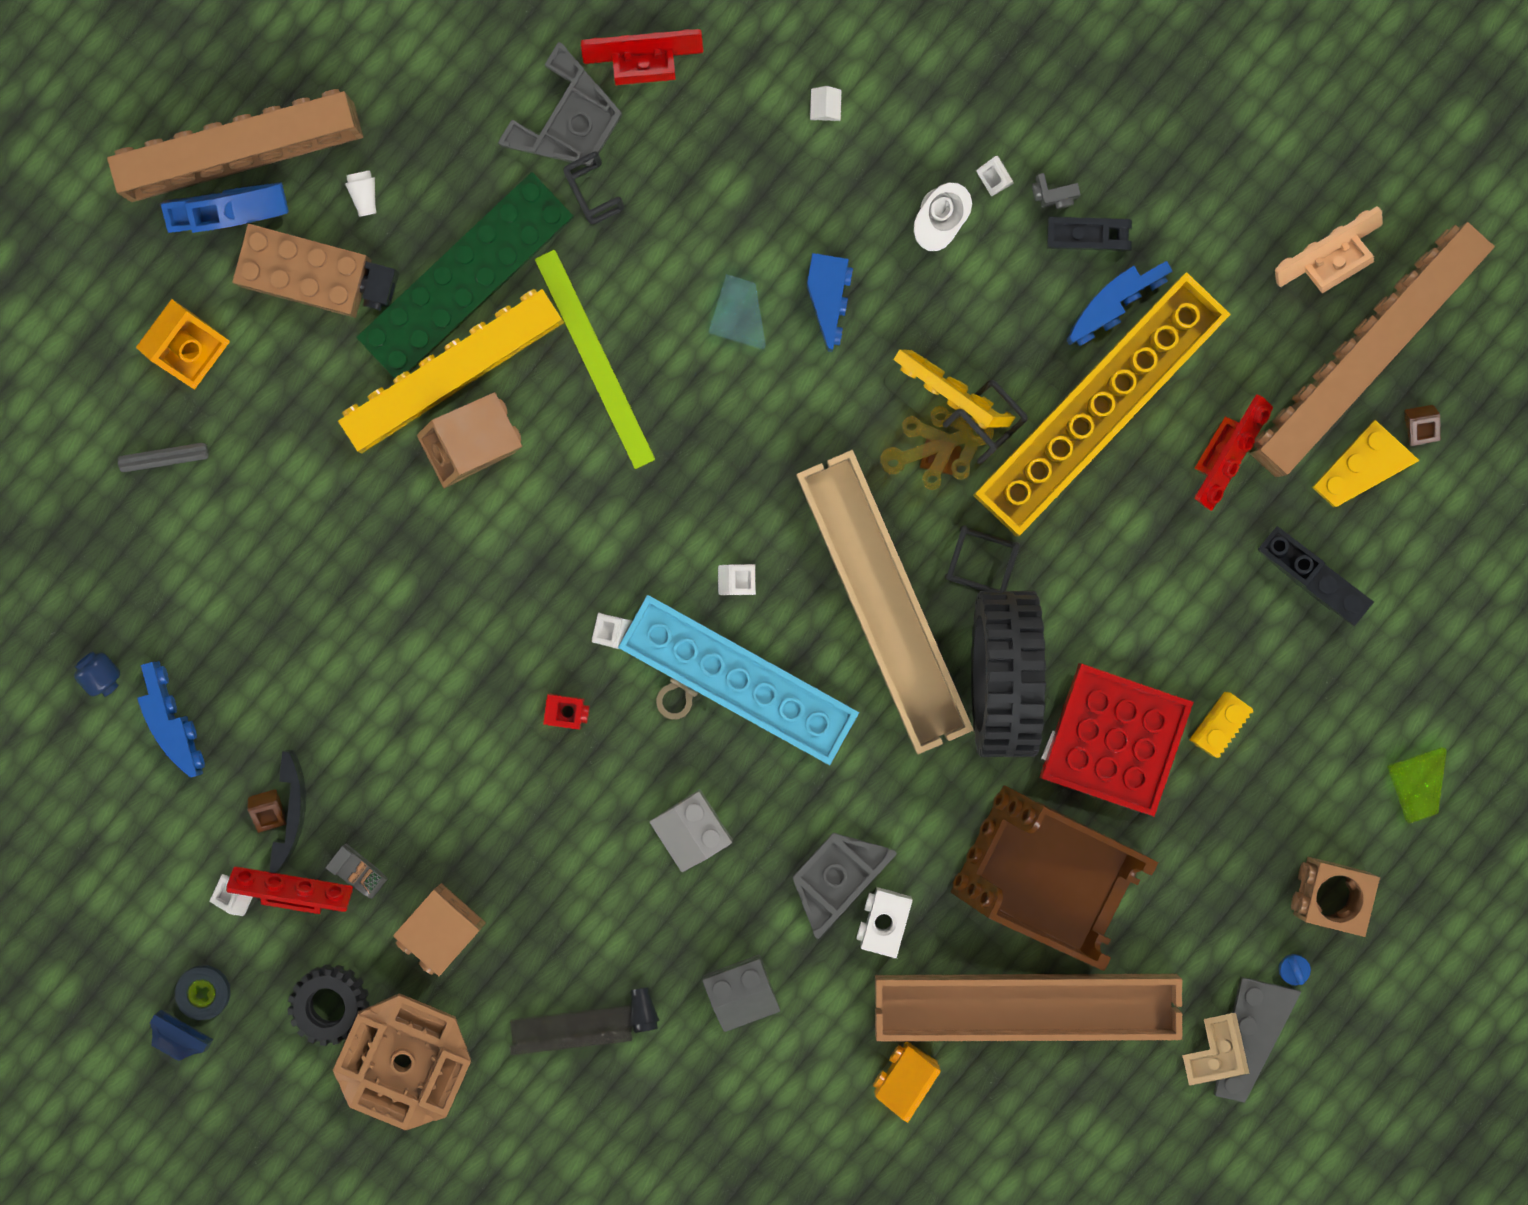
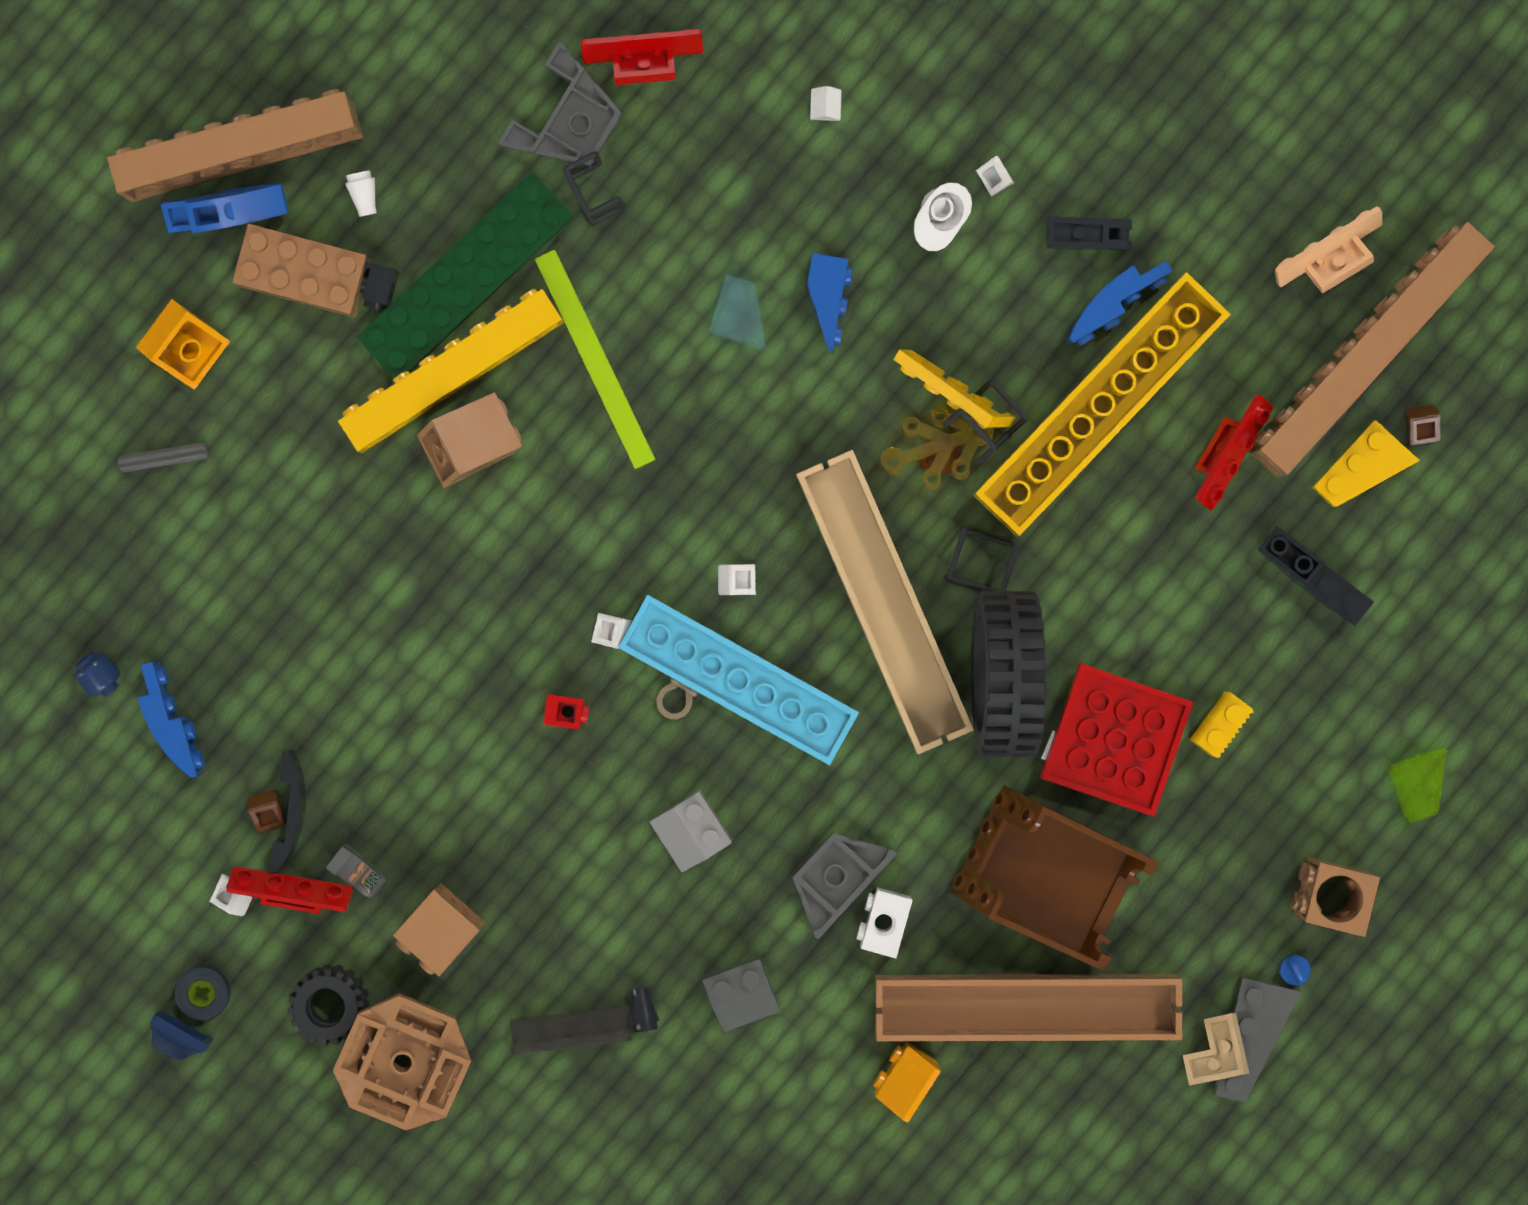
dark grey bracket [1032,173,1081,209] -> none

